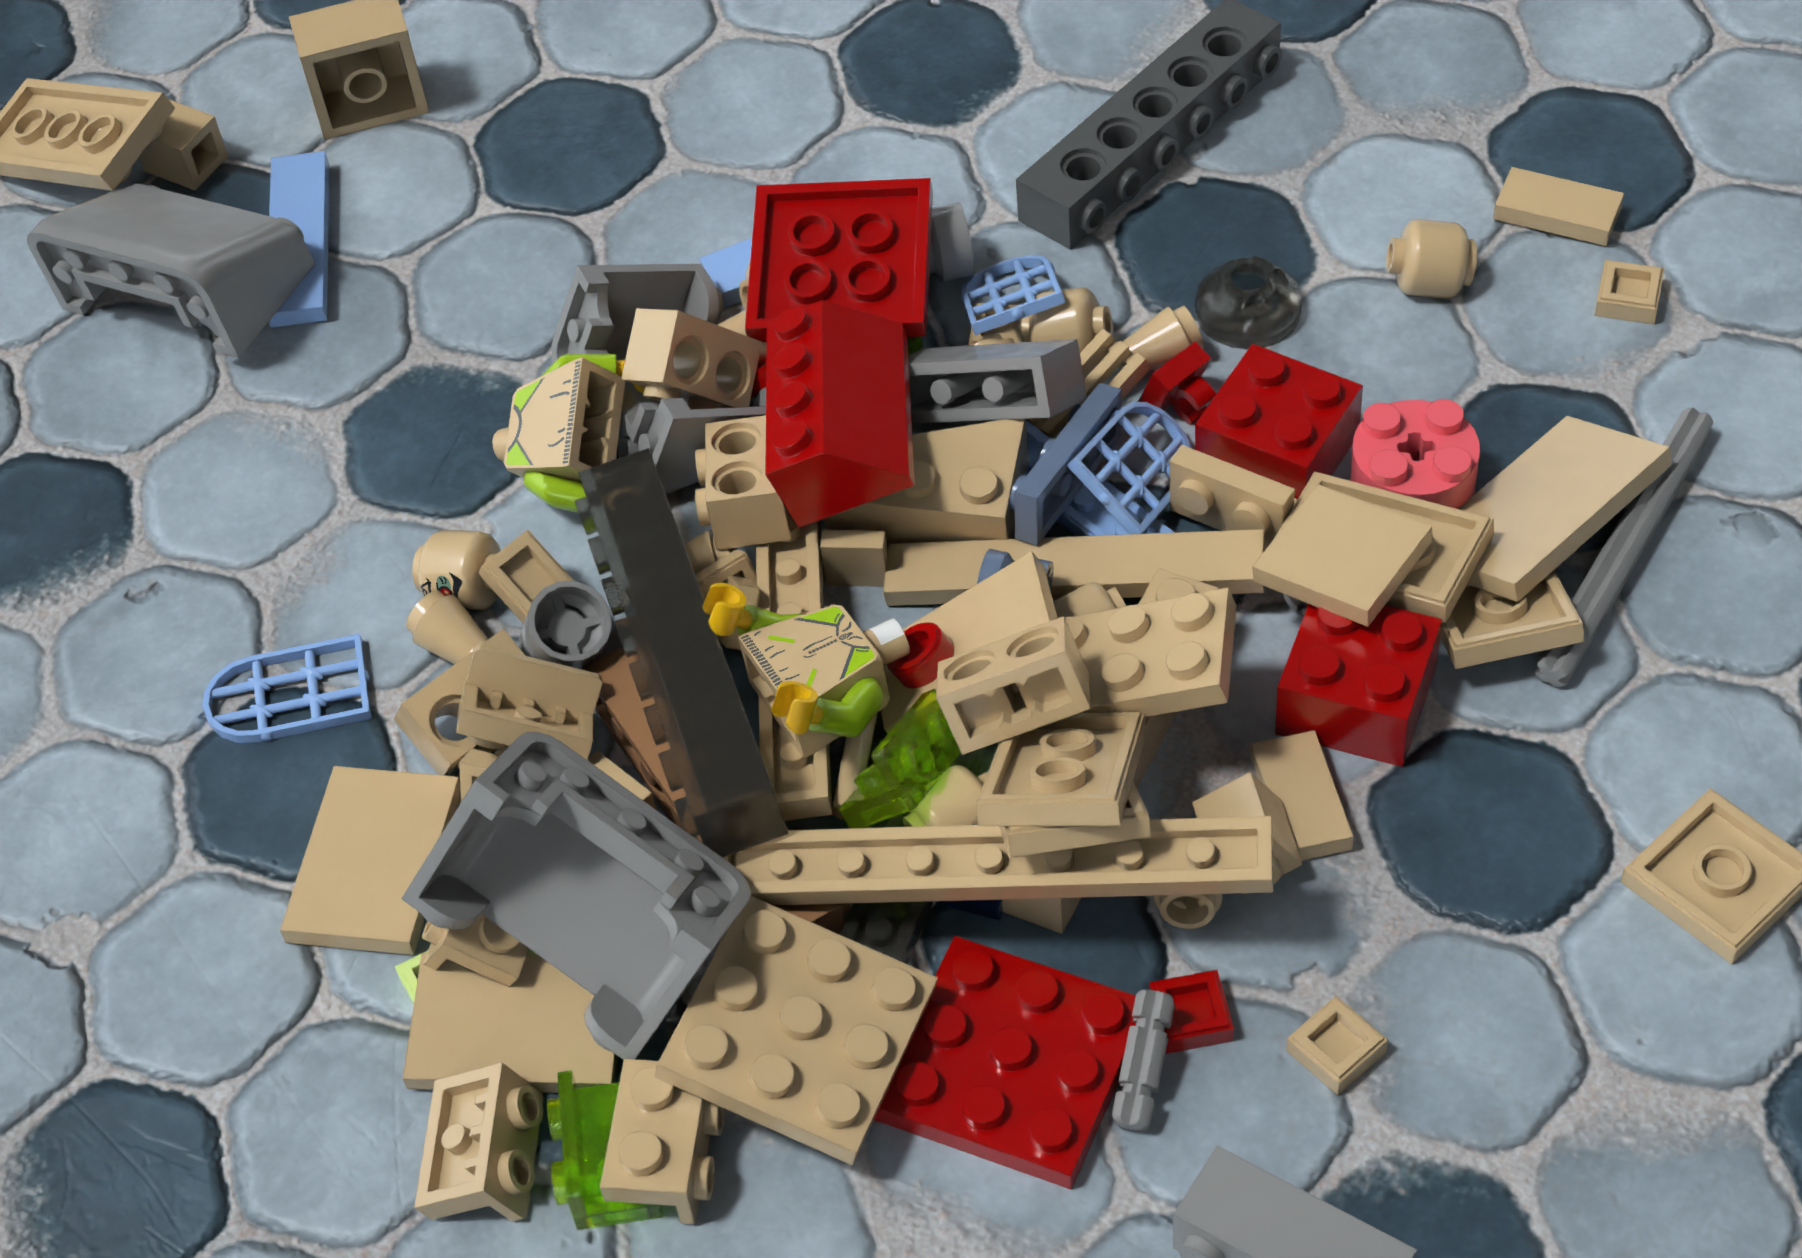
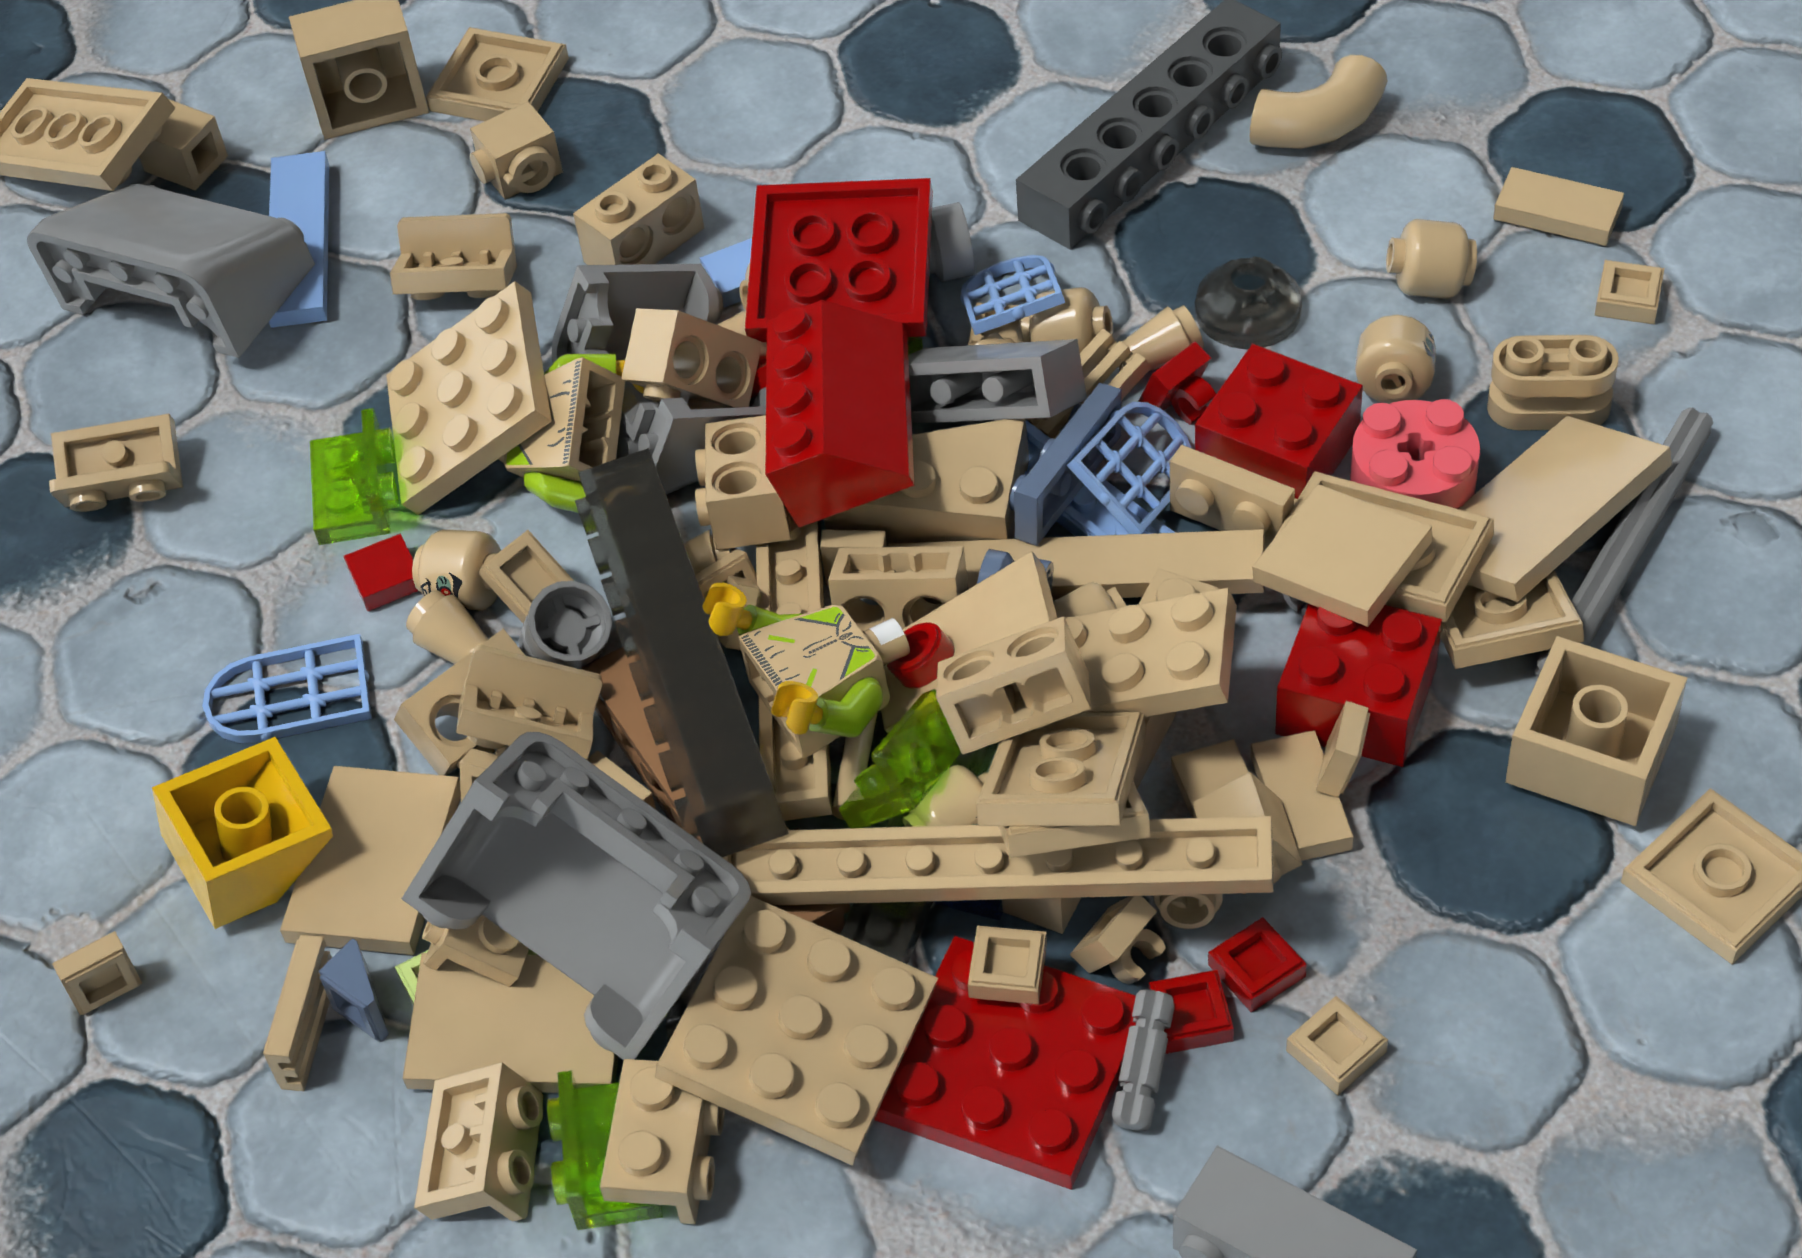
none -> tan bracket [49,414,183,512]
none -> tan tile [52,931,142,1016]
none -> yellow slope [152,737,333,929]
none -> tan tile [263,935,332,1091]
none -> clear neon green bracket [310,408,399,545]
none -> sand blue slope [319,939,389,1041]
none -> red tile [343,533,418,611]
none -> tan plate [386,281,552,515]
none -> tan bracket [390,213,517,300]
none -> tan tile [426,27,569,121]
none -> tan brick [469,101,563,199]
none -> tan brick [573,153,704,265]
none -> tan brick [828,546,968,632]
none -> tan tile [968,926,1047,1005]
none -> tan tile [1069,896,1166,985]
none -> tan tile [1171,739,1249,818]
none -> red tile [1208,917,1307,1013]
none -> tan cylinder [1249,55,1388,149]
none -> tan tile [1316,701,1370,798]
none -> tan head [1355,315,1436,404]
none -> tan brick [1487,335,1619,430]
none -> tan brick [1505,636,1688,826]

